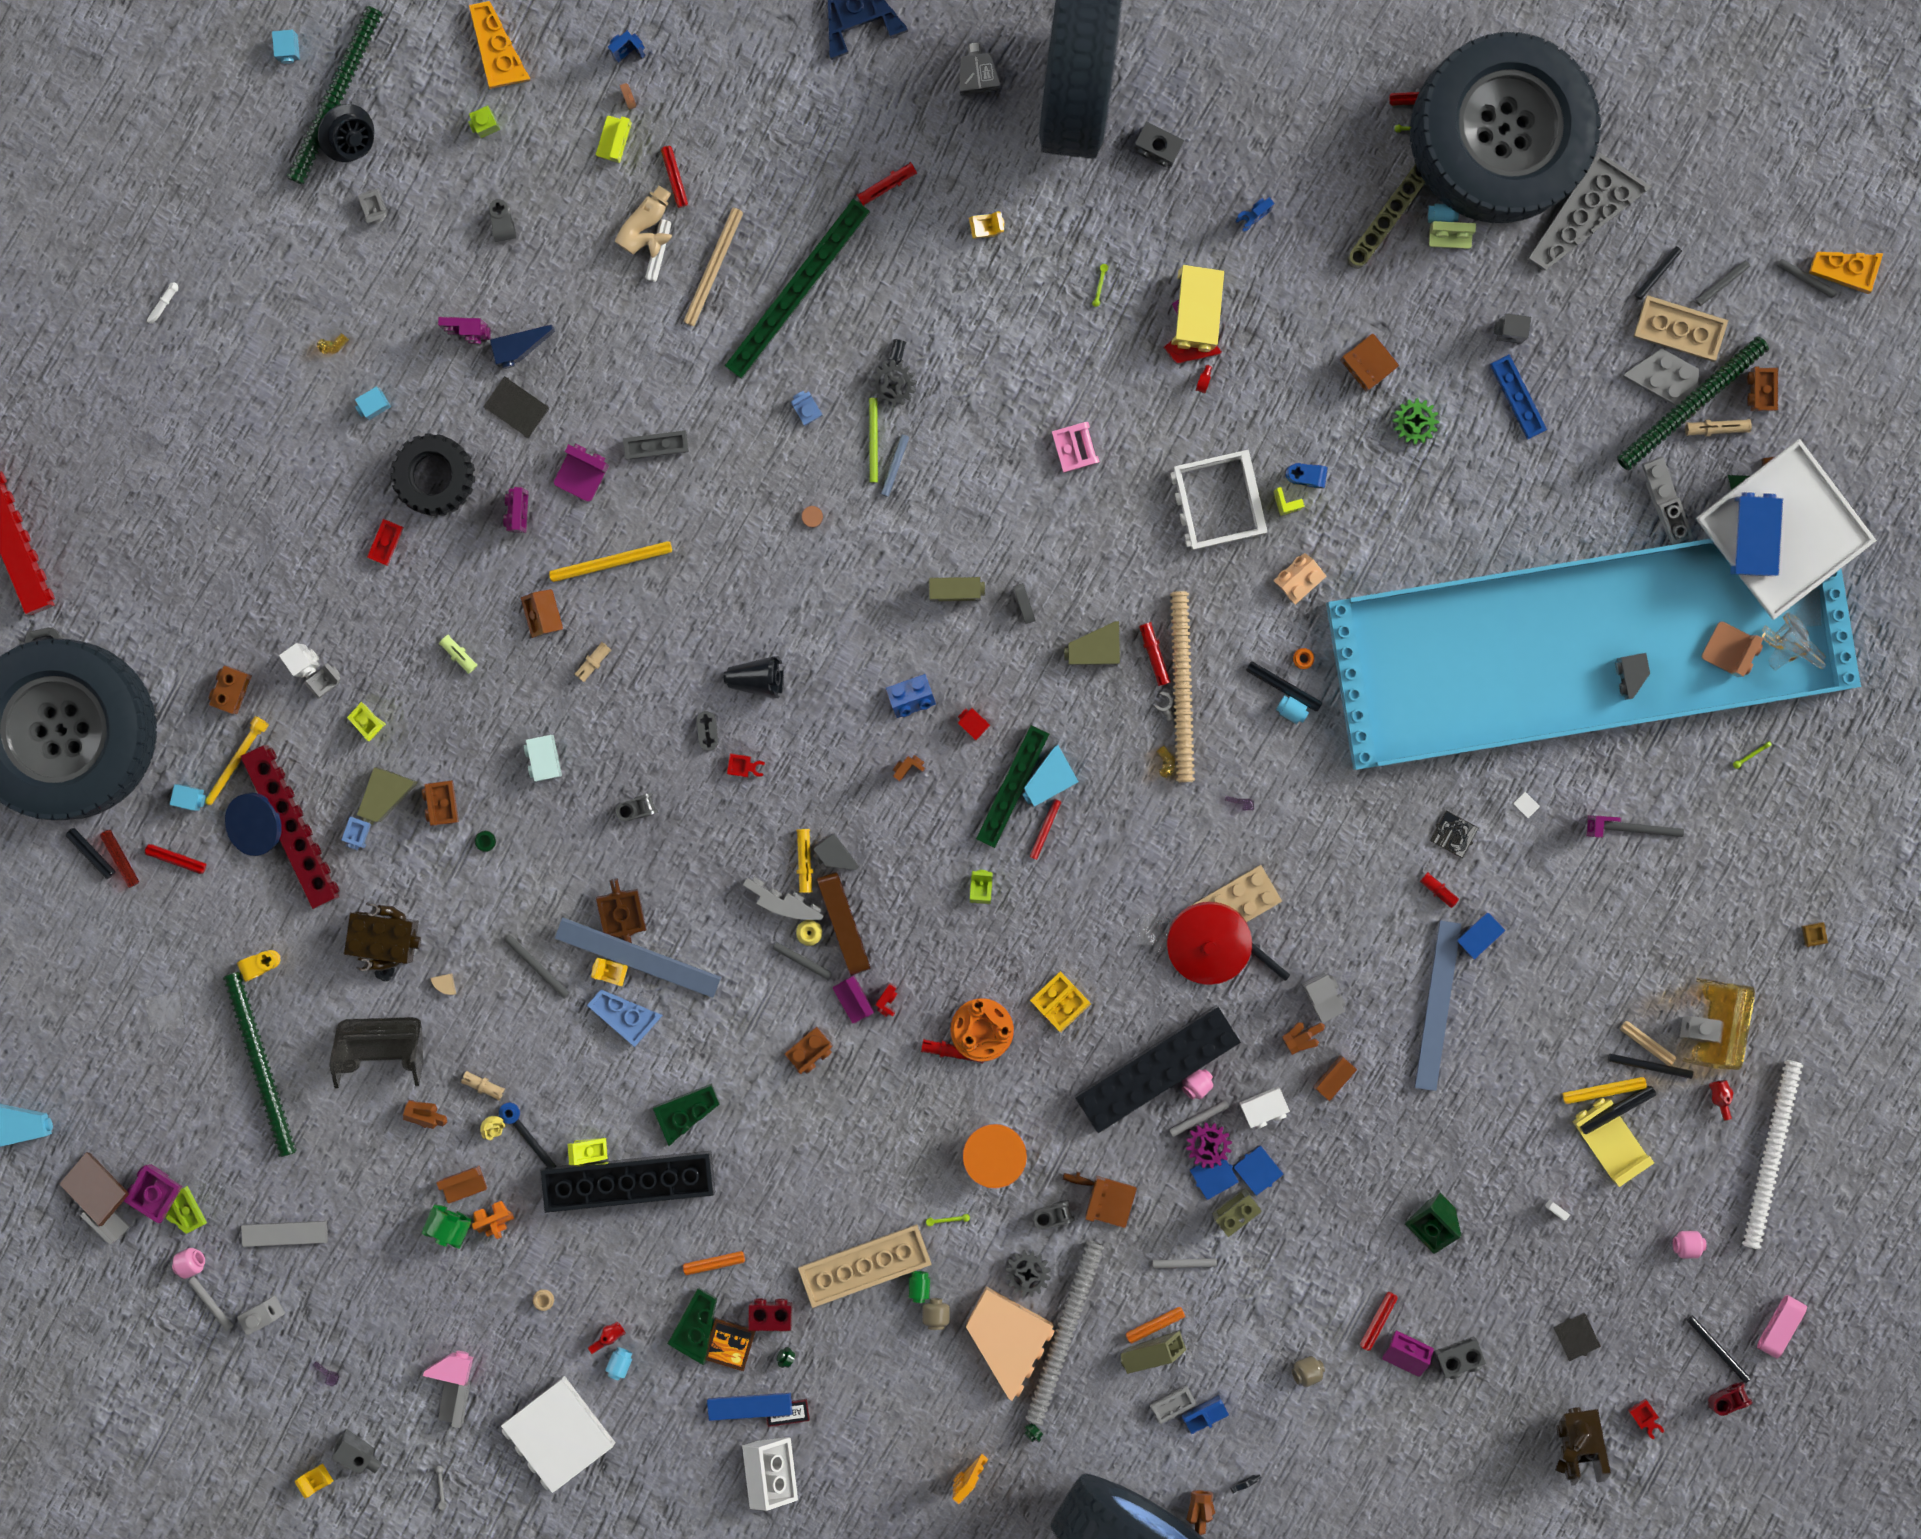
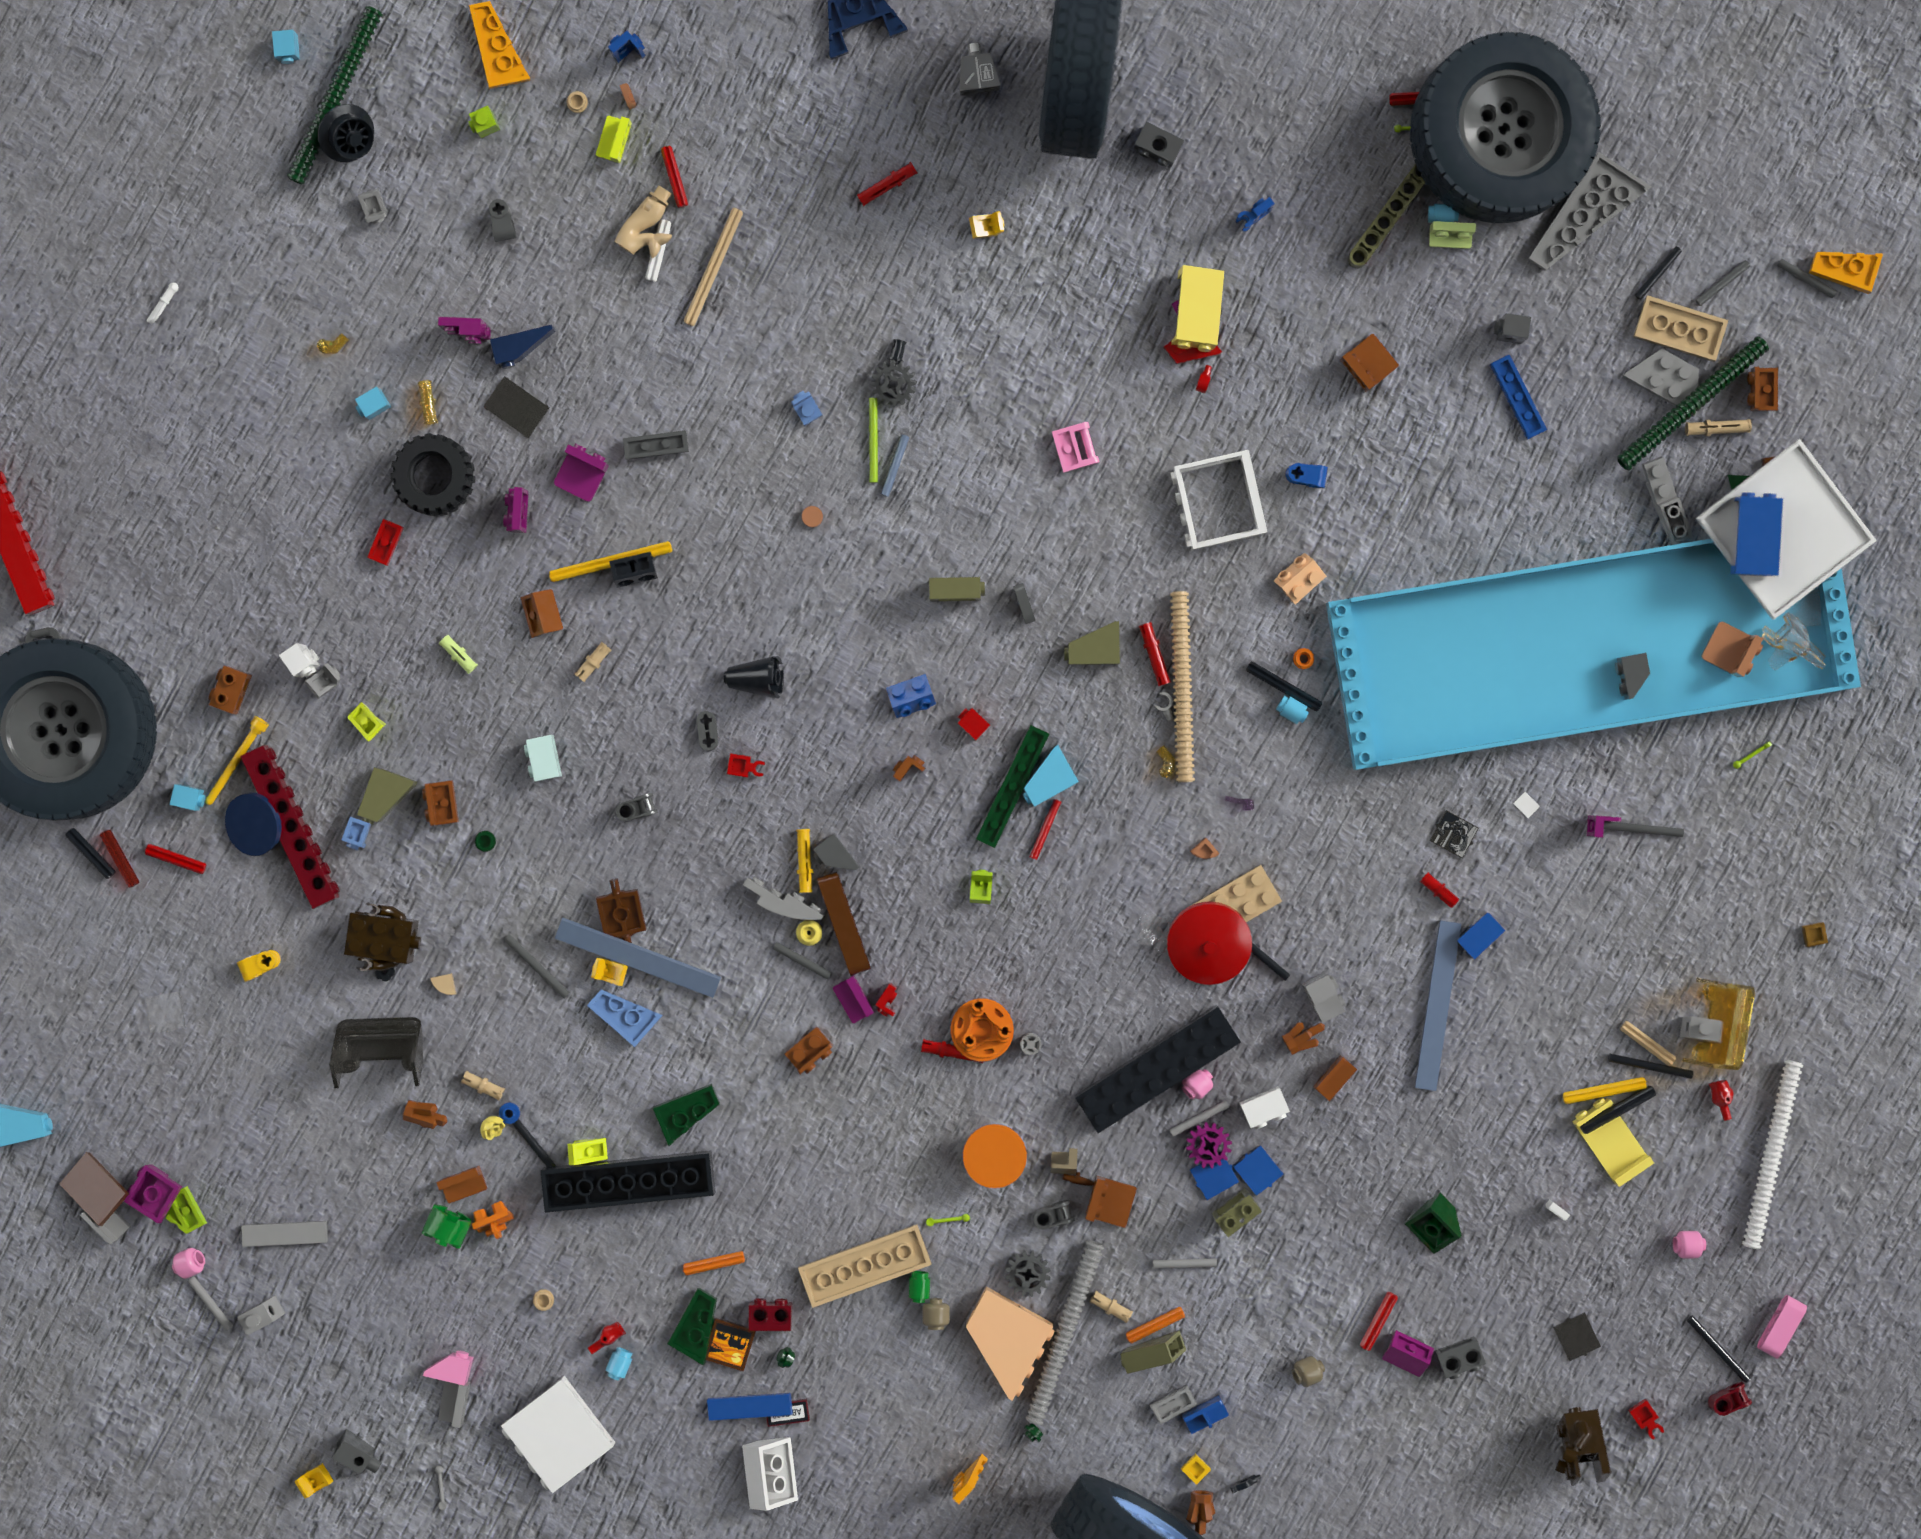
dark green piece [223,972,297,1157] -> none
clear purple hand [313,1361,339,1386] -> none
dark green plate [725,198,870,379] -> none
yellow slope [1030,971,1091,1033] -> none
lime hinge [1092,264,1108,307] -> none
neon yellow panel [1274,487,1305,516] -> none
bright green gear [1392,398,1440,445] -> none
none -> clear yellow pin [418,380,438,425]
none -> tan plate [567,91,588,113]
none -> black brick [609,552,658,588]
none -> light grey wheel [1020,1033,1041,1055]
none -> dark tan panel [1050,1148,1078,1175]
none -> tan pin [1090,1291,1133,1323]
none -> yellow plate [1181,1453,1211,1485]
none -> nougat tile [1190,838,1219,859]

